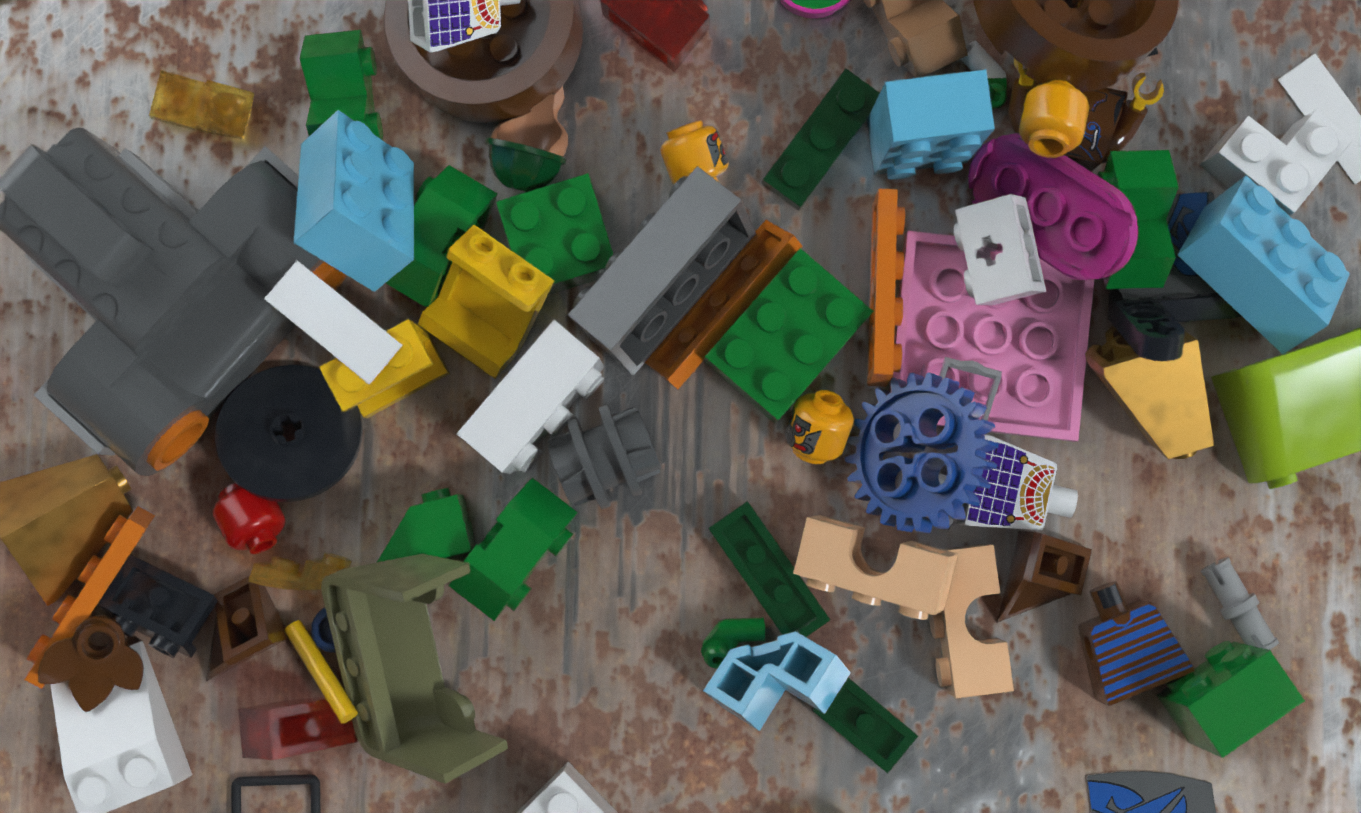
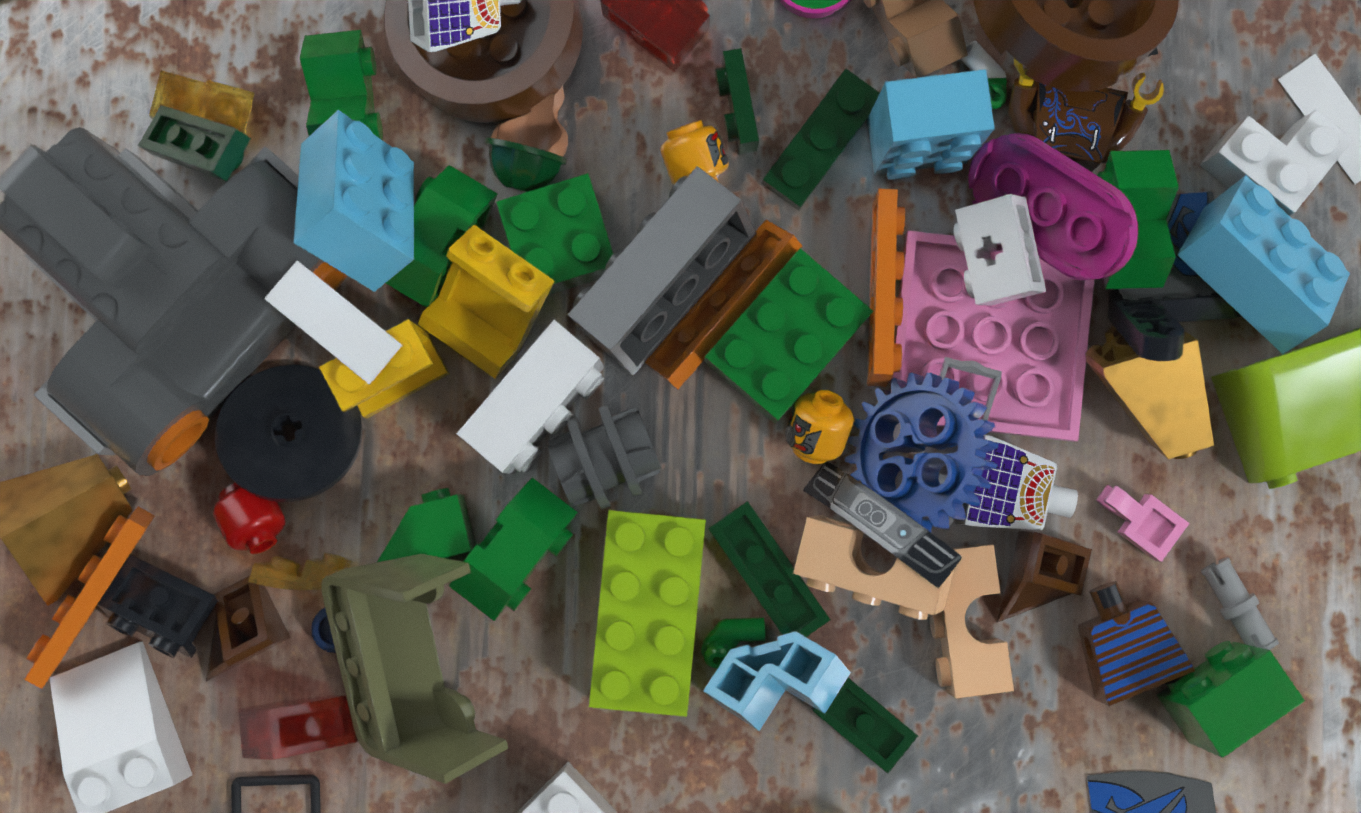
reddish brown plate [38,616,144,712] -> none
yellow piece [284,620,358,724] -> none
light orange head [1019,80,1089,158] -> none
none -> dark green plate [138,105,251,181]
none -> lime brick [589,510,706,717]
none -> dark green plate [715,48,759,155]
none -> sticker [803,462,962,588]
none -> bright pink plate [1096,485,1190,562]

